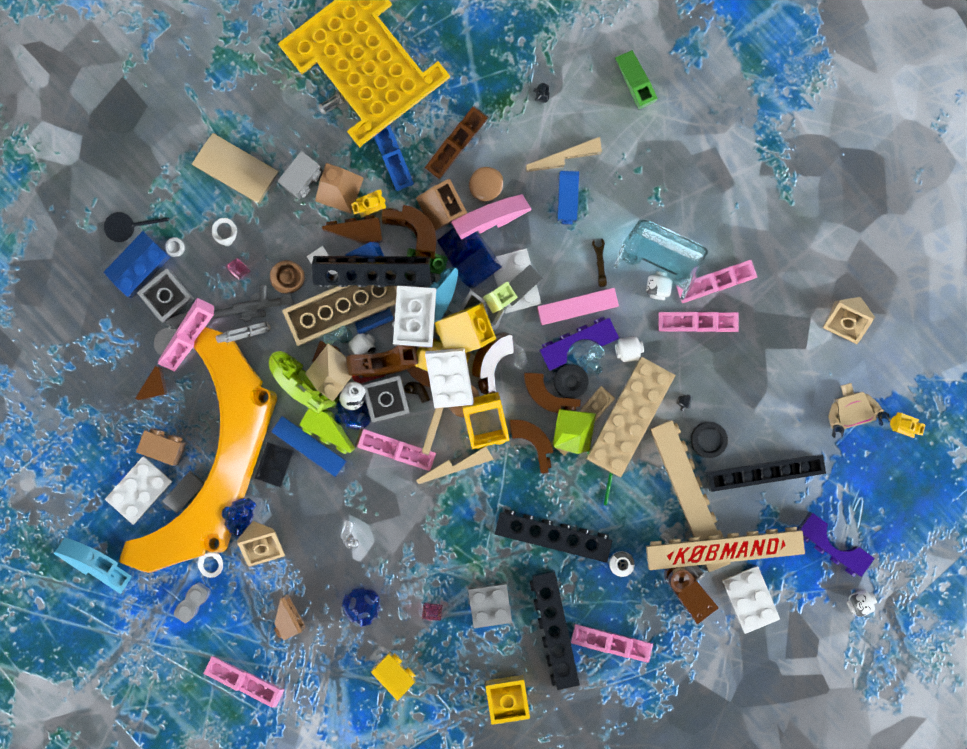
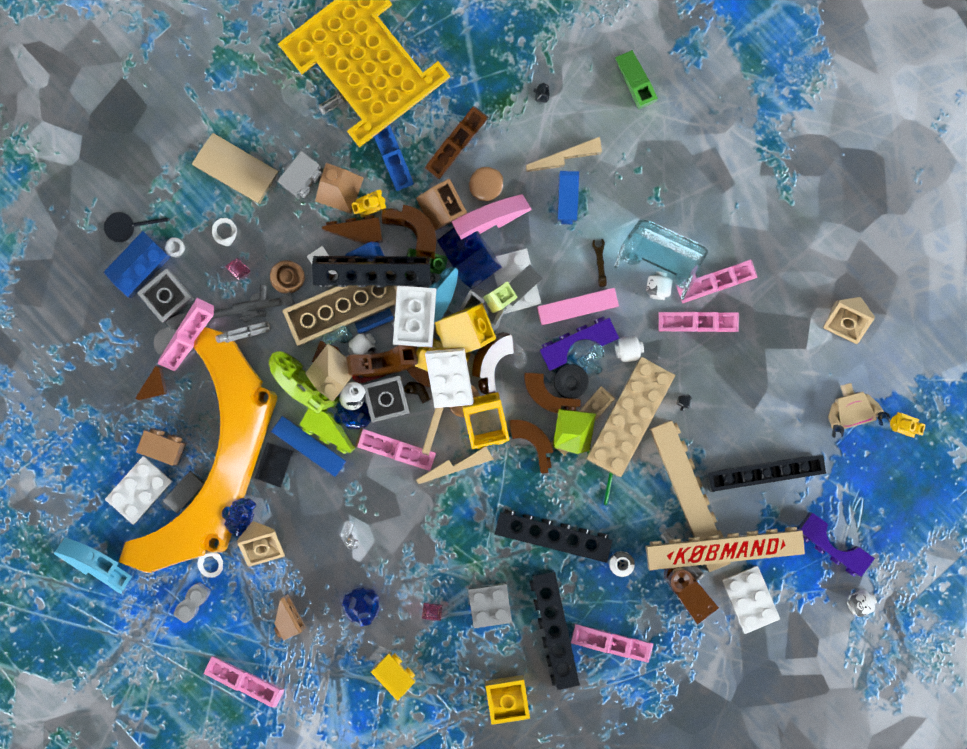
black tyre [691,422,728,458] -> none

